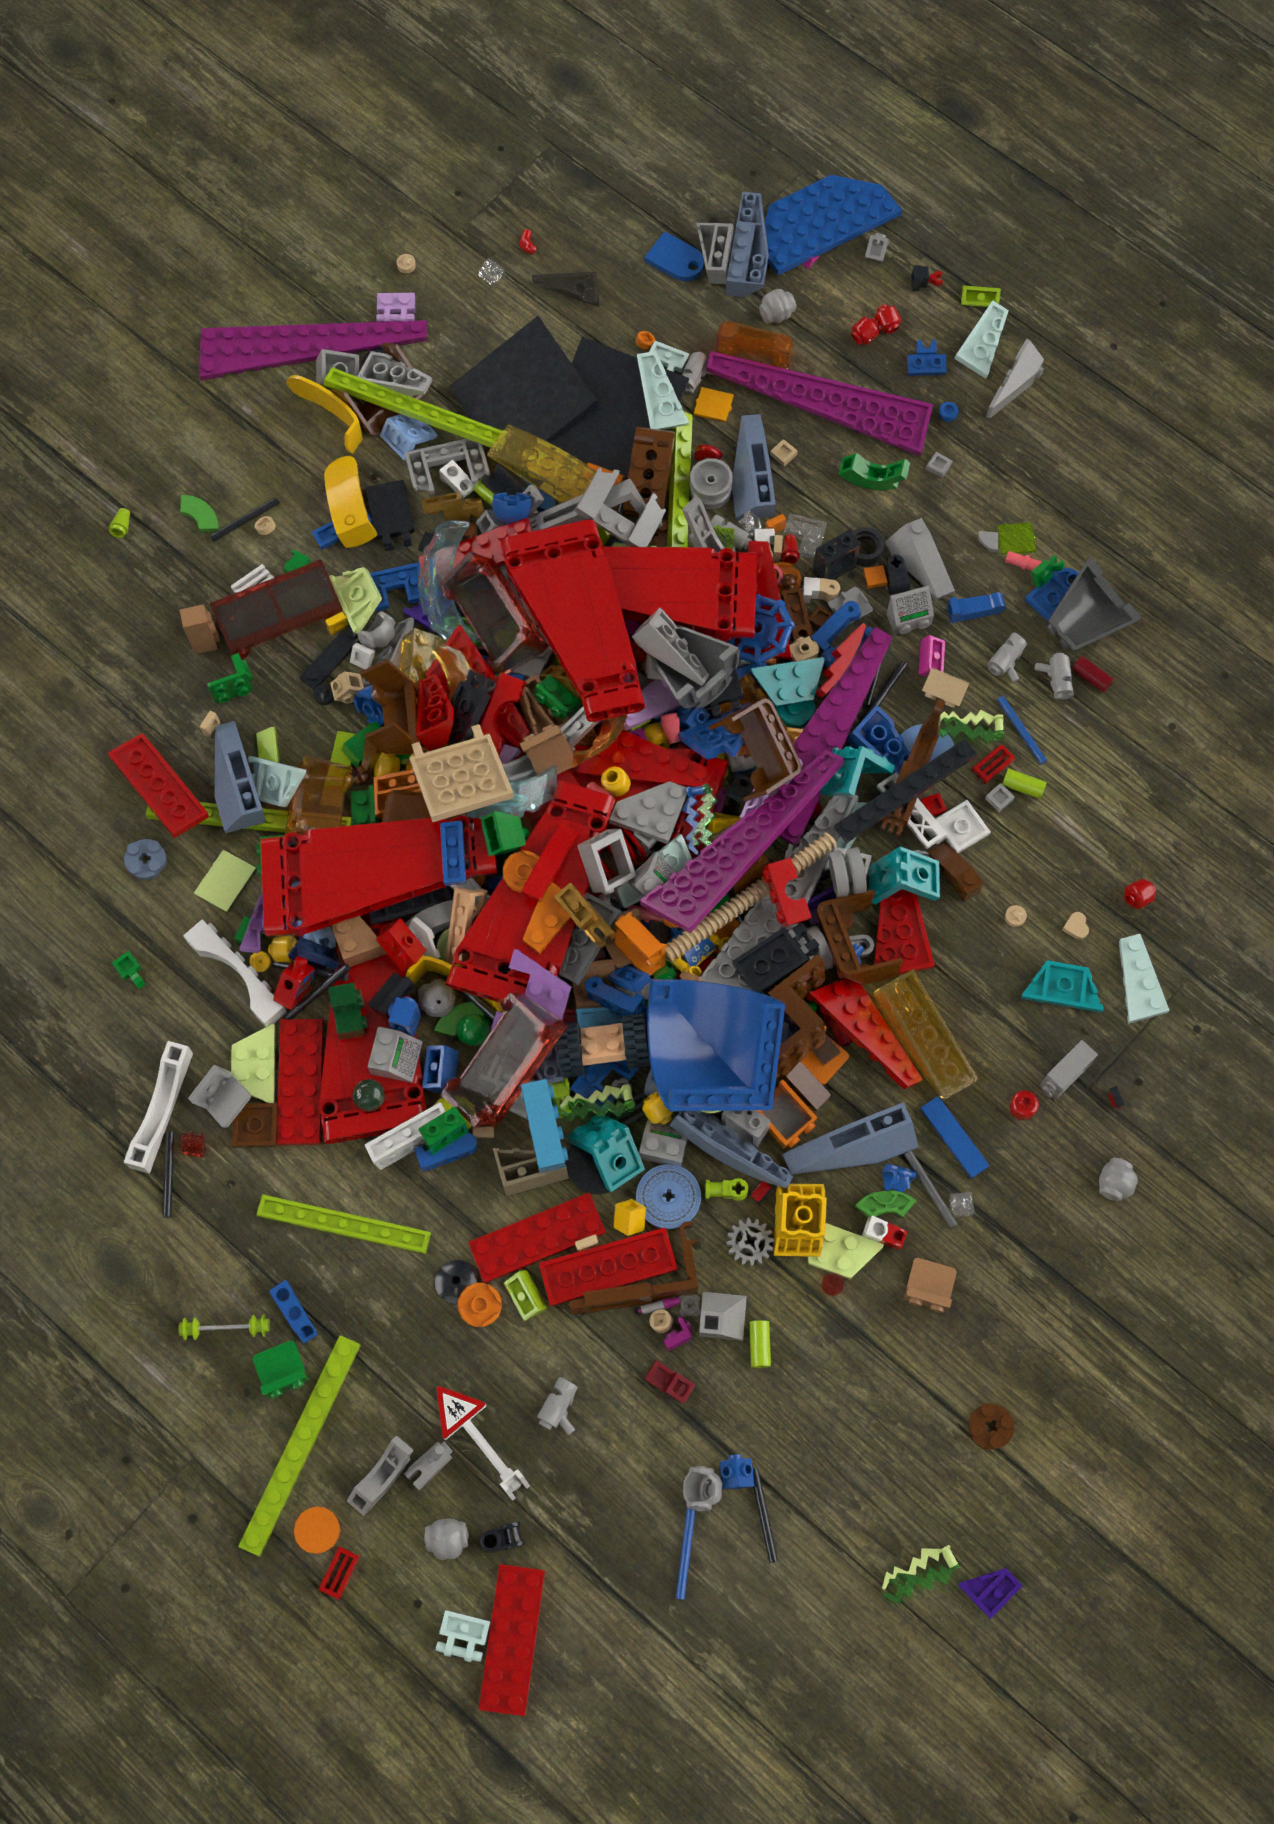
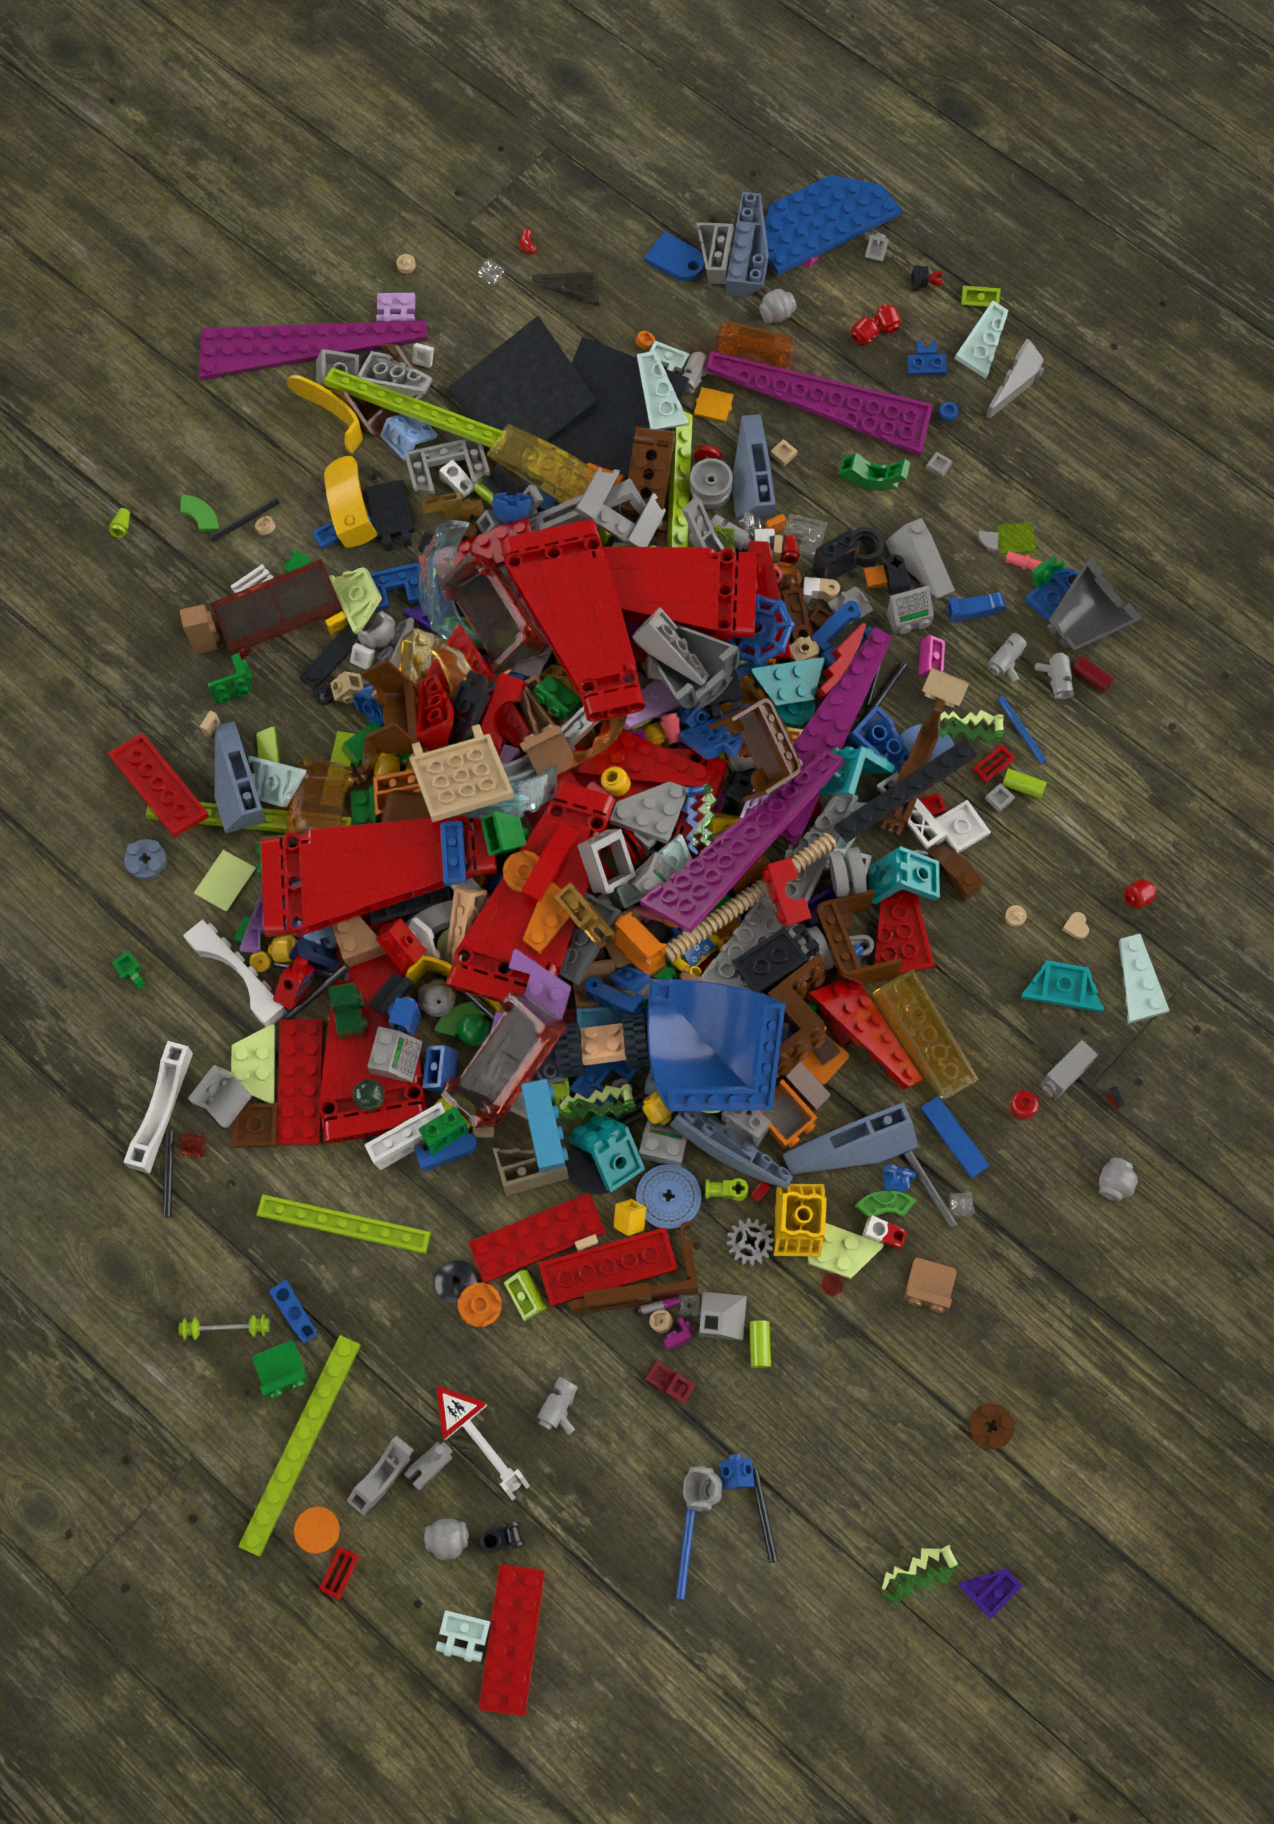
none -> white tile [412,343,434,368]

